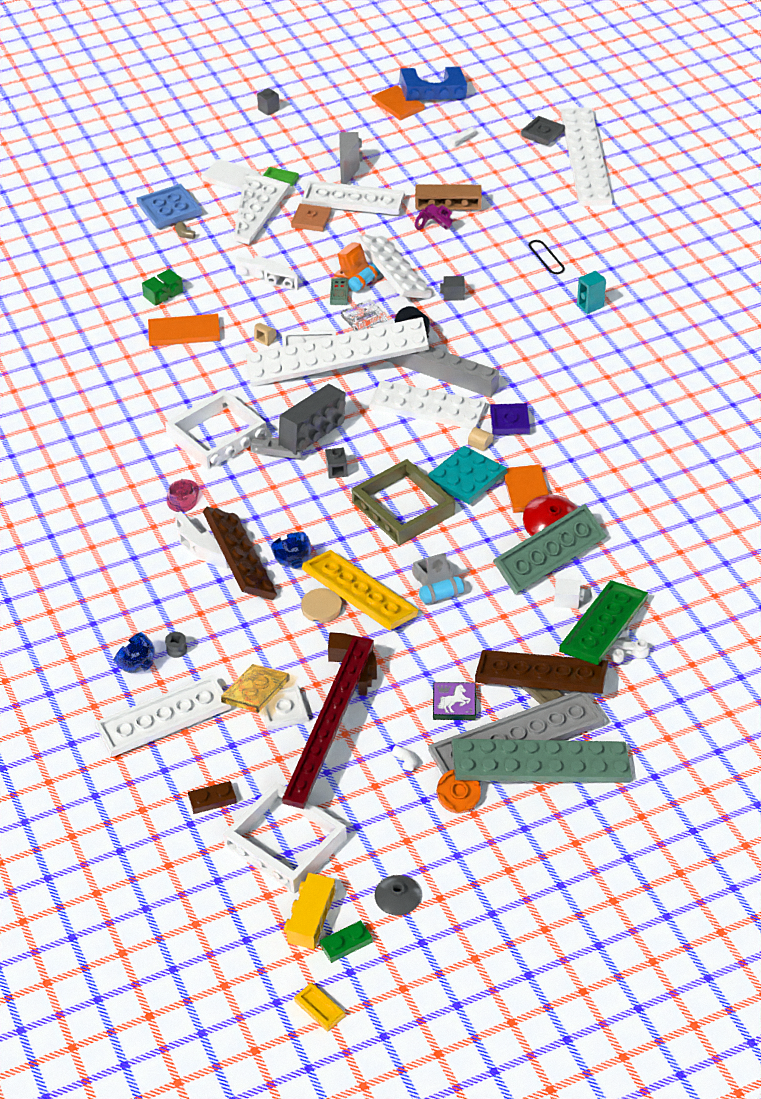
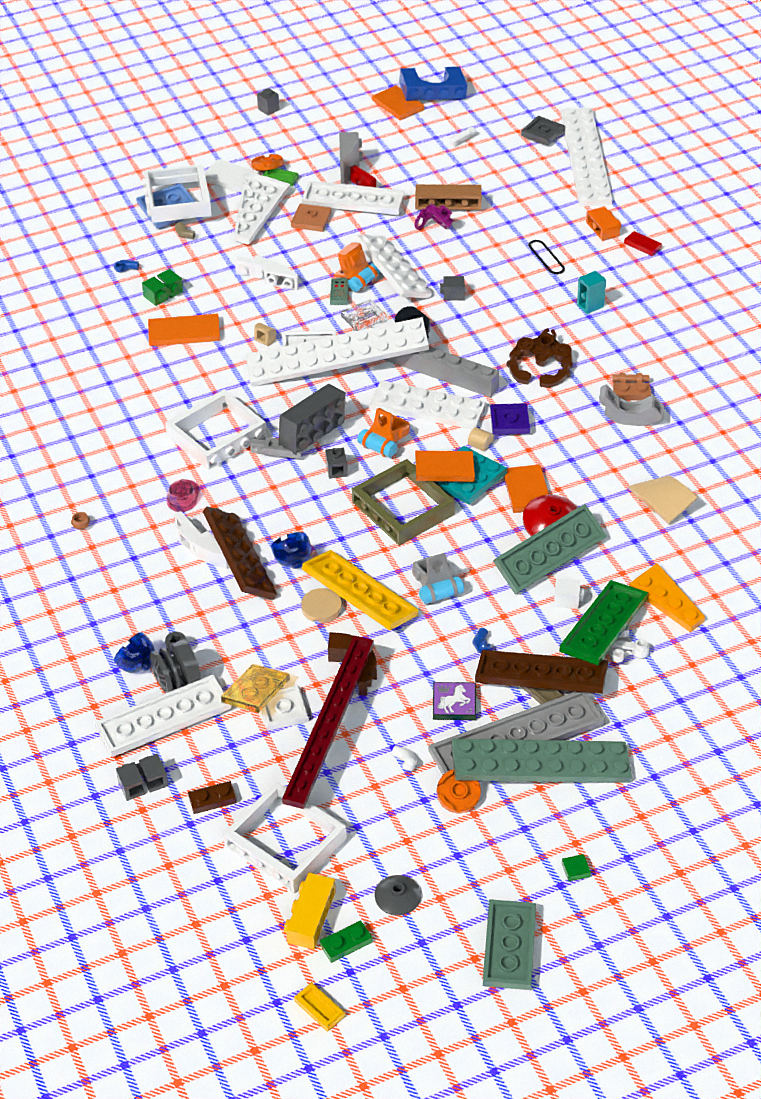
none -> nougat plate [71,512,90,530]
none -> blue arm [114,259,139,273]
none -> dark grey piece [116,753,168,801]
none -> white window [142,164,212,223]
none -> dark grey wheel [150,639,201,693]
none -> orange tile [252,154,284,170]
none -> red plate [350,165,377,187]
none -> orange piece [357,408,410,458]
none -> orange tile [415,450,475,482]
none -> blue arm [472,628,491,654]
none -> sand green plate [482,899,536,990]
none -> reddish brown piece [506,328,573,388]
none -> green tile [561,854,591,882]
none -> orange brick [586,206,621,241]
none -> light grey arch [599,384,664,426]
none -> nougat plate [612,373,651,401]
none -> red tile [624,231,662,256]
none -> tan slope [628,475,698,525]
none -> light orange wing [629,563,705,633]

